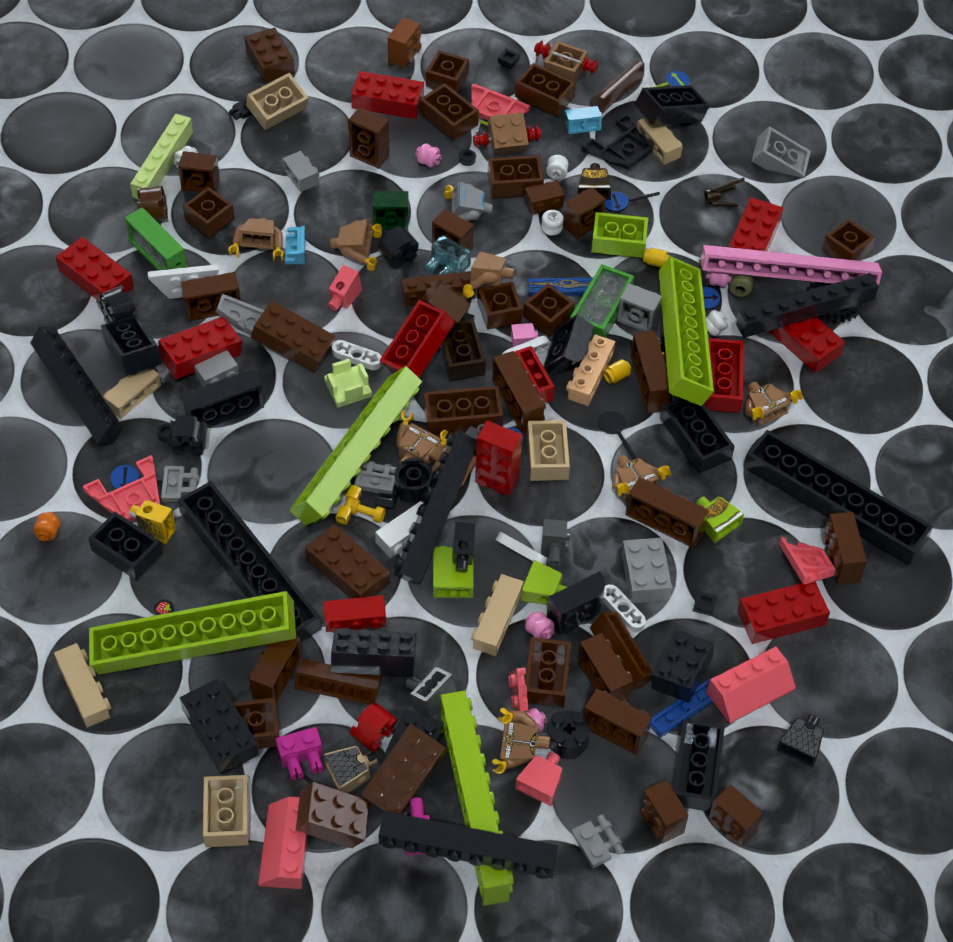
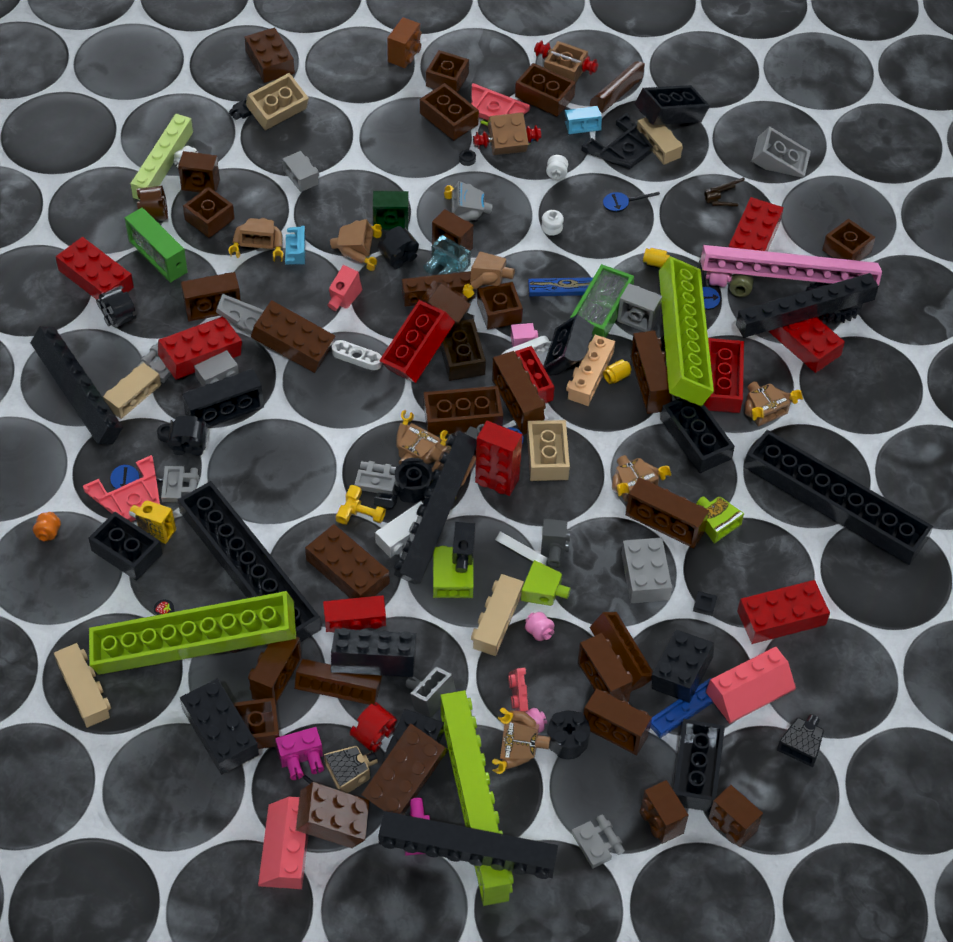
black brick [101,314,162,376] -> none
white wing [148,264,219,299] -> none
tan brick [203,775,249,847] -> none
lime brick [289,366,422,526] -> none
yellowish green panel [324,359,372,408] -> none
reddish brown brick [348,107,389,169] -> none
red brick [351,71,424,120] -> none
bright pink piece [415,143,442,168] -> none
reddish brown brick [488,155,544,198] -> none
black plate [497,48,520,69] -> none
coral torso [515,752,563,806] -> none
reddish brown brick [523,283,575,336] -> none
reddish brown brick [524,180,565,214] -> none
reddish brown brick [525,637,571,708] -> none
black brick [546,571,605,635] -> none
reddish brown brick [563,187,606,239] -> none
dark brown torso [578,163,611,200] -> none
lime brick [591,212,648,258] -> none
black piece [598,411,636,459] -> none
white beam [603,585,646,633] -> none
blue piece [653,71,690,87] -> none
white piece [706,310,728,337] -> none
coral wing [779,537,836,584] -> none
reddish brown brick [822,512,867,585] -> none

